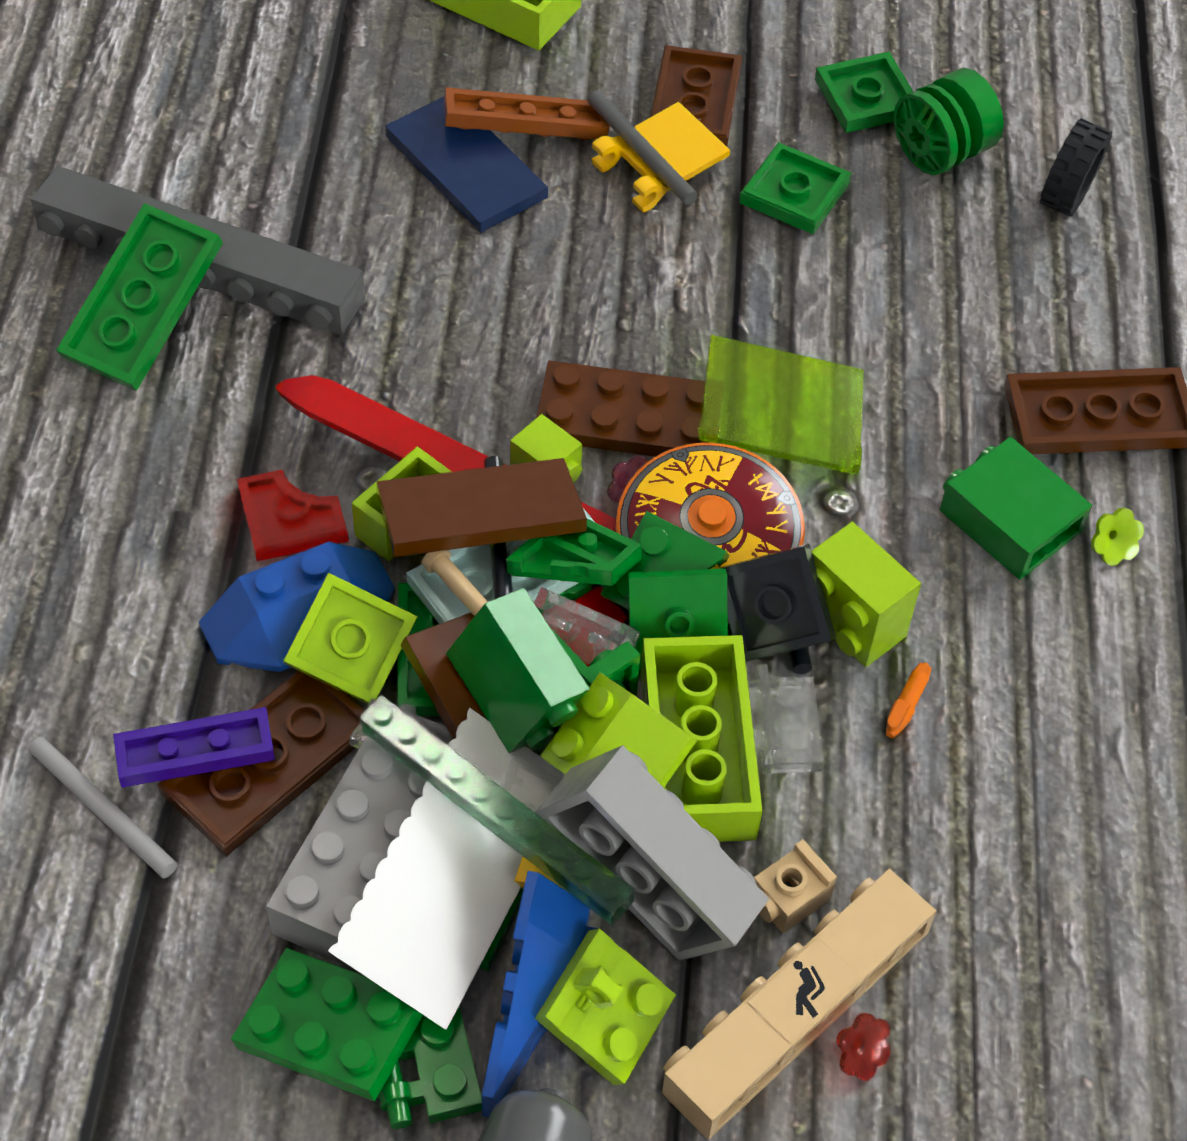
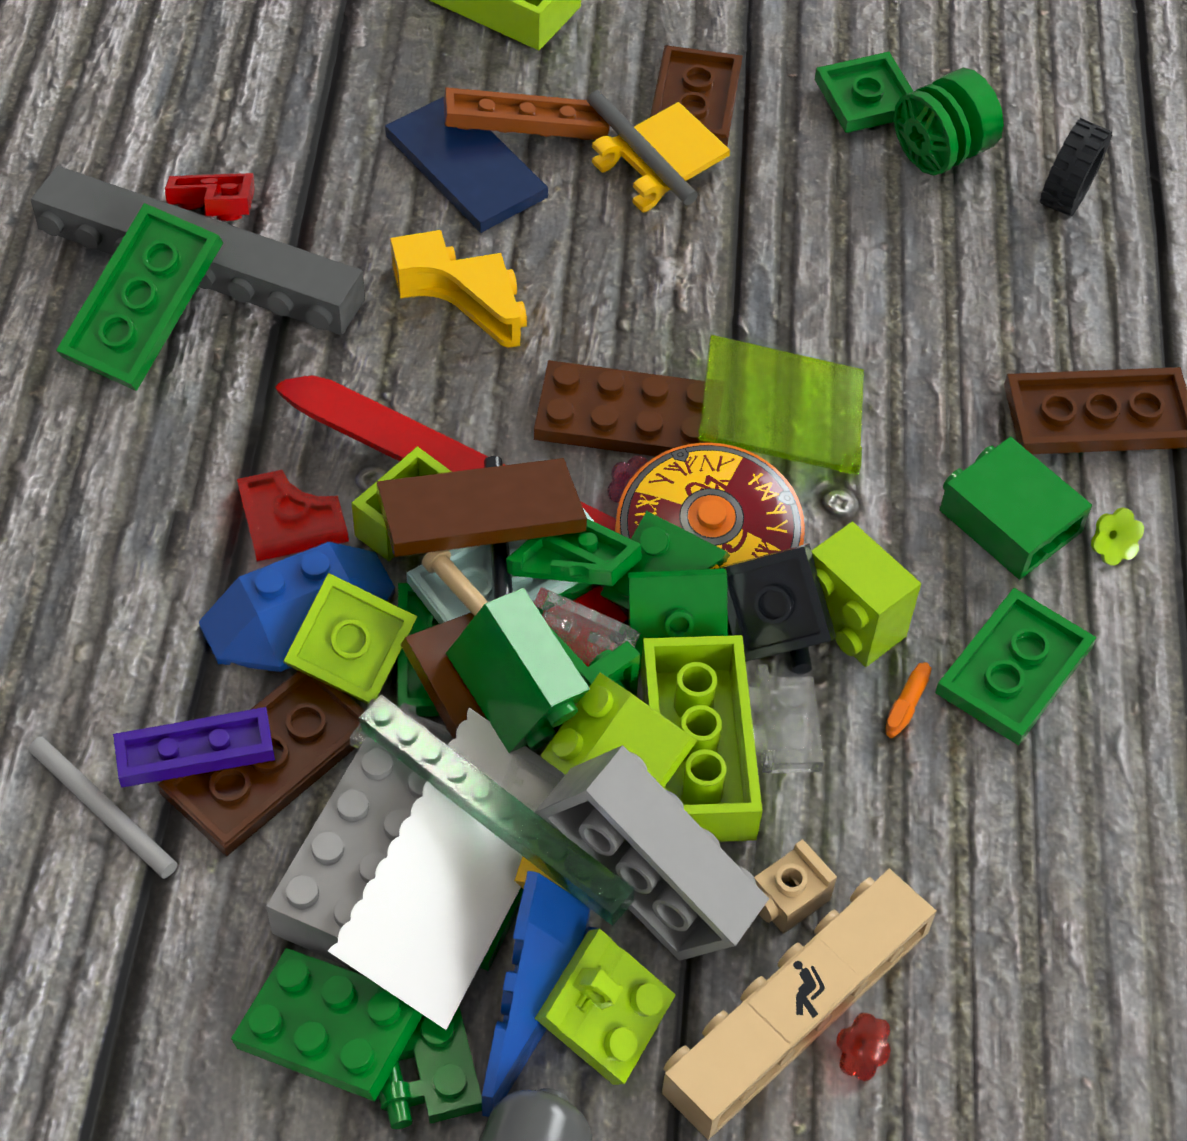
lime brick [510,414,582,483] -> none
green plate [739,142,852,235] -> none
none -> red plate [165,173,255,221]
none -> yellow arch [390,230,527,347]
none -> green plate [935,588,1097,746]

